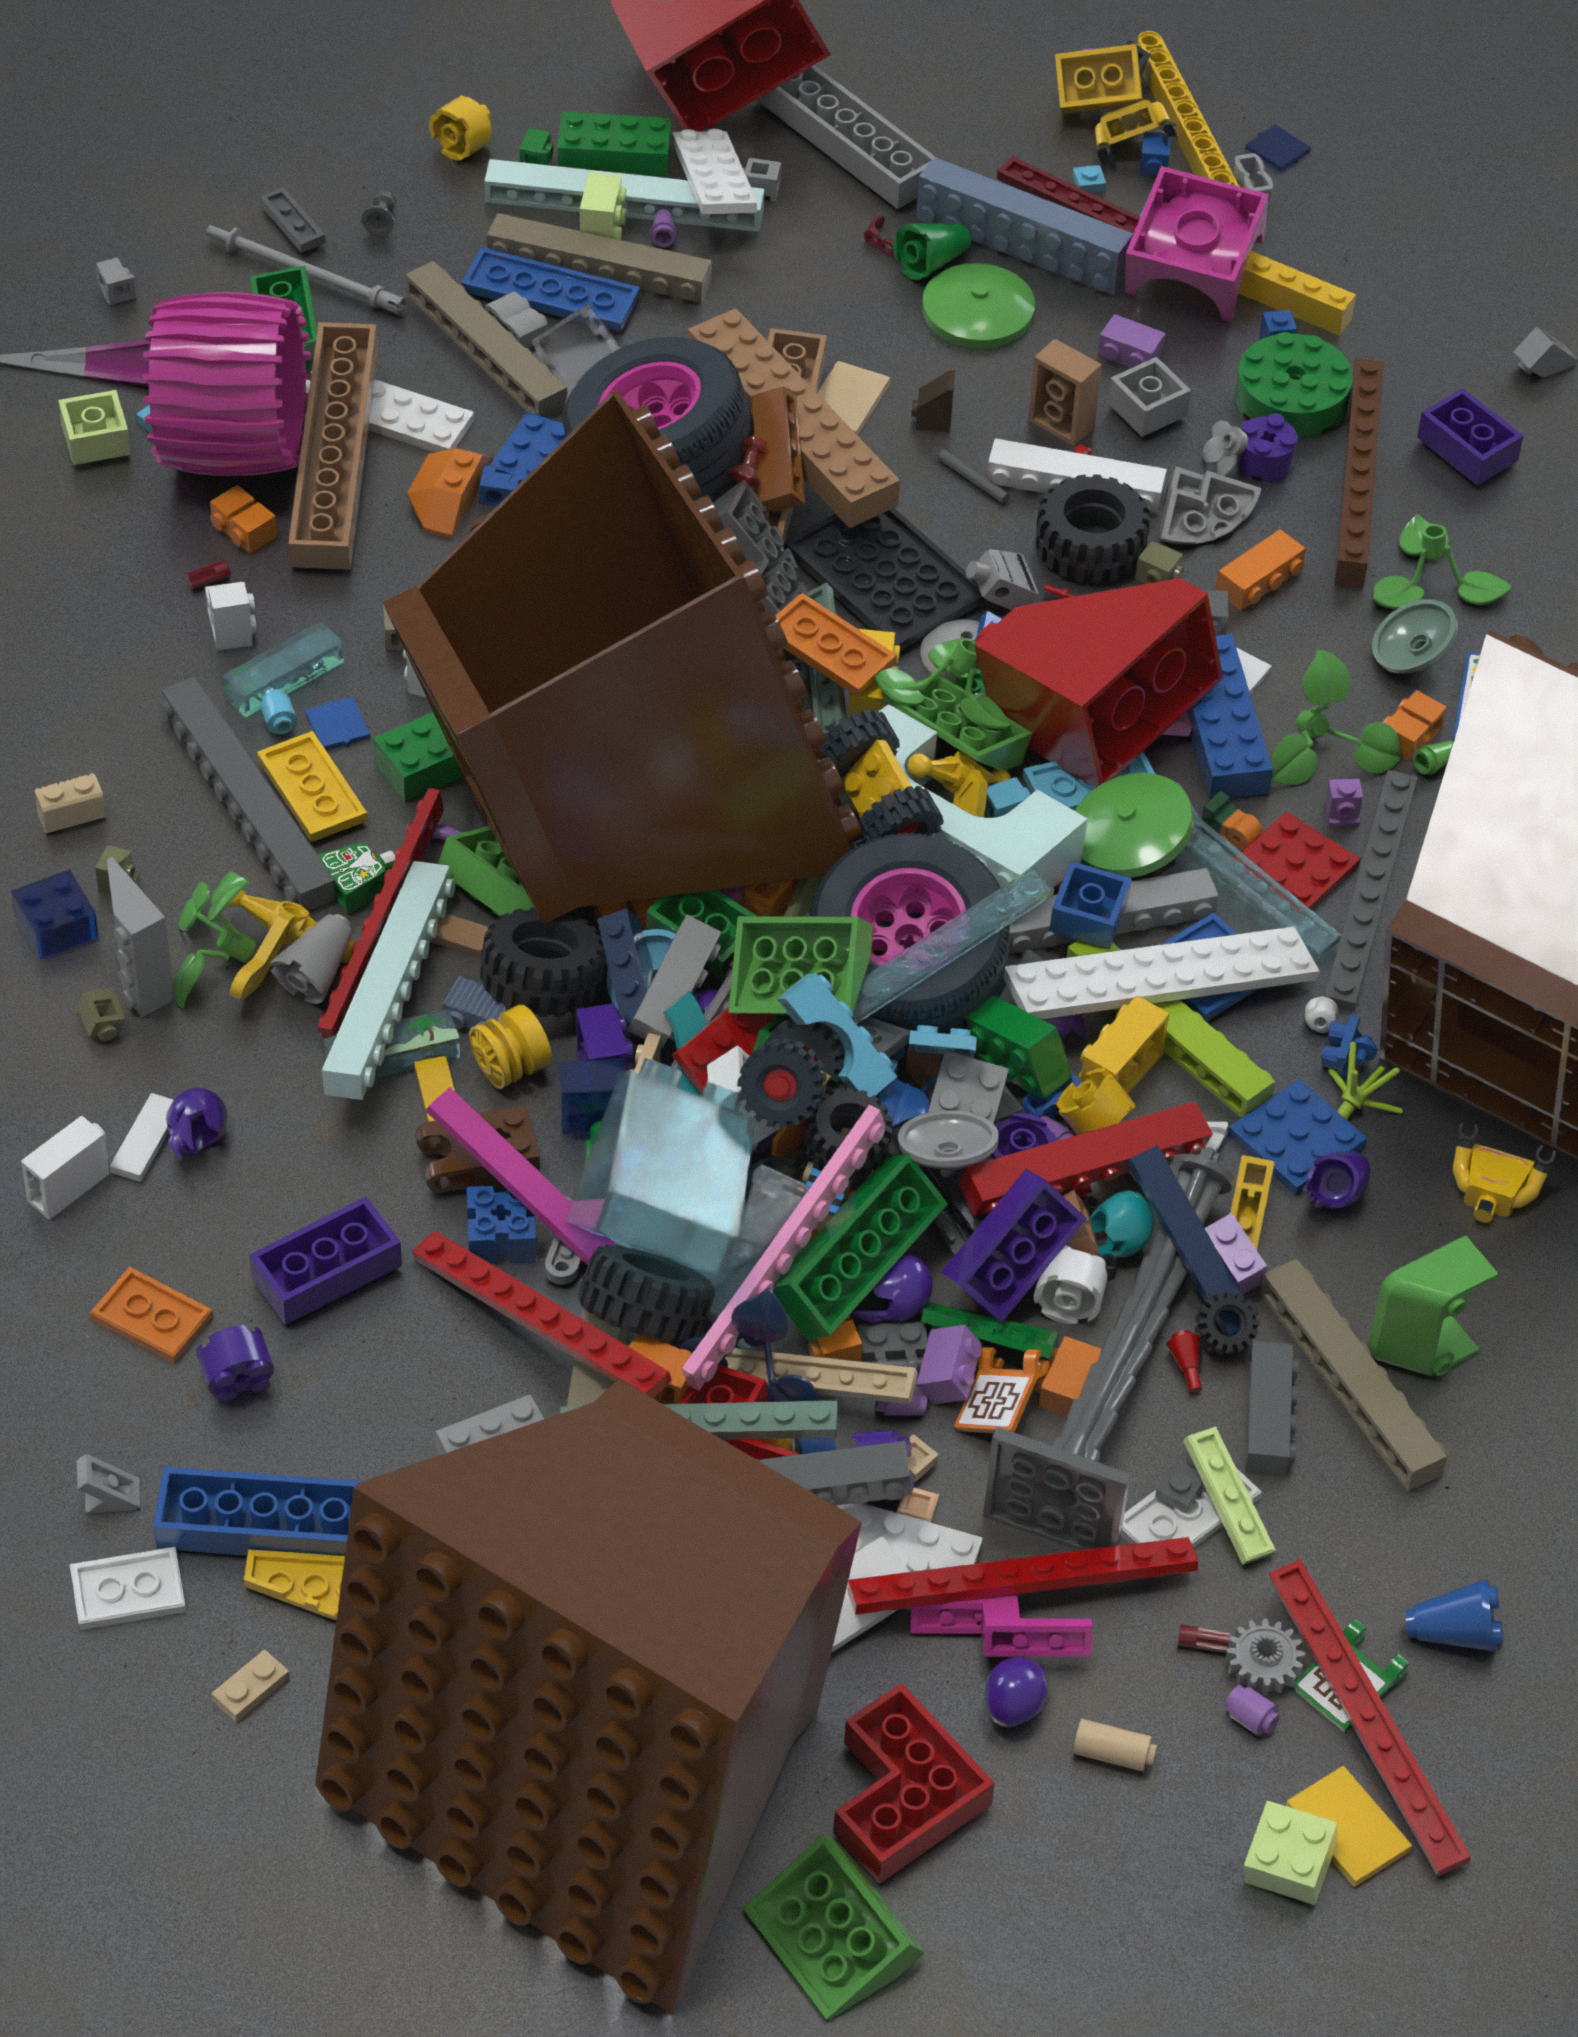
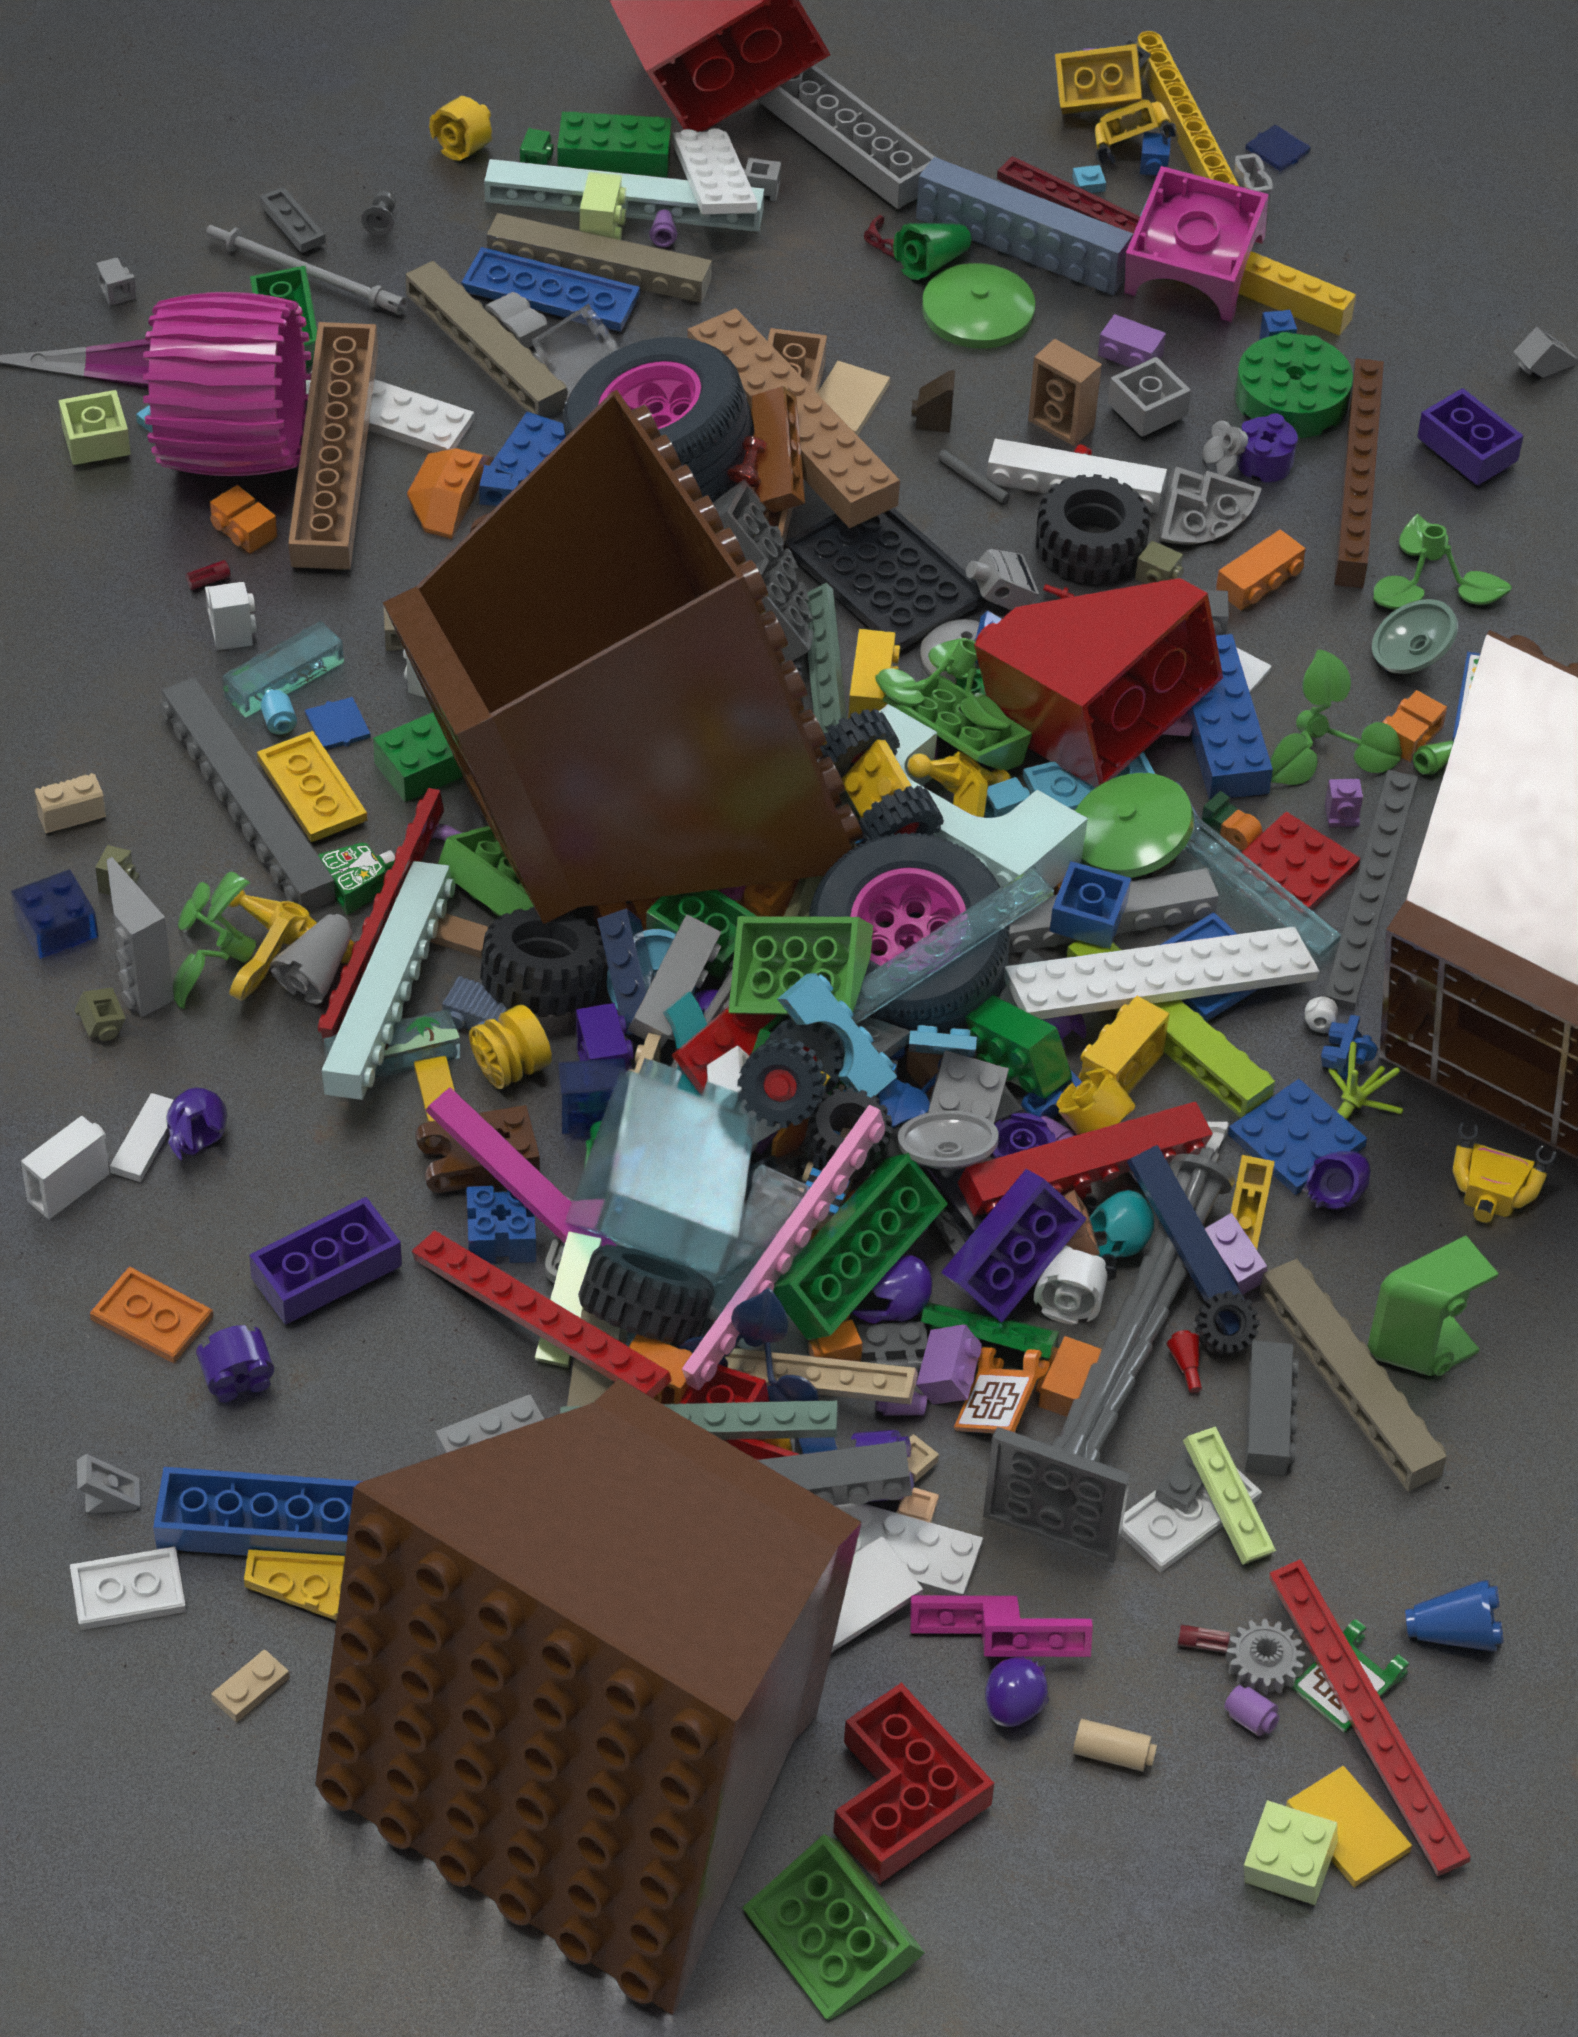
orange plate [775,593,897,697] -> none
red plate [847,1537,1199,1615] -> none
none -> yellowish green tile [535,1232,602,1368]

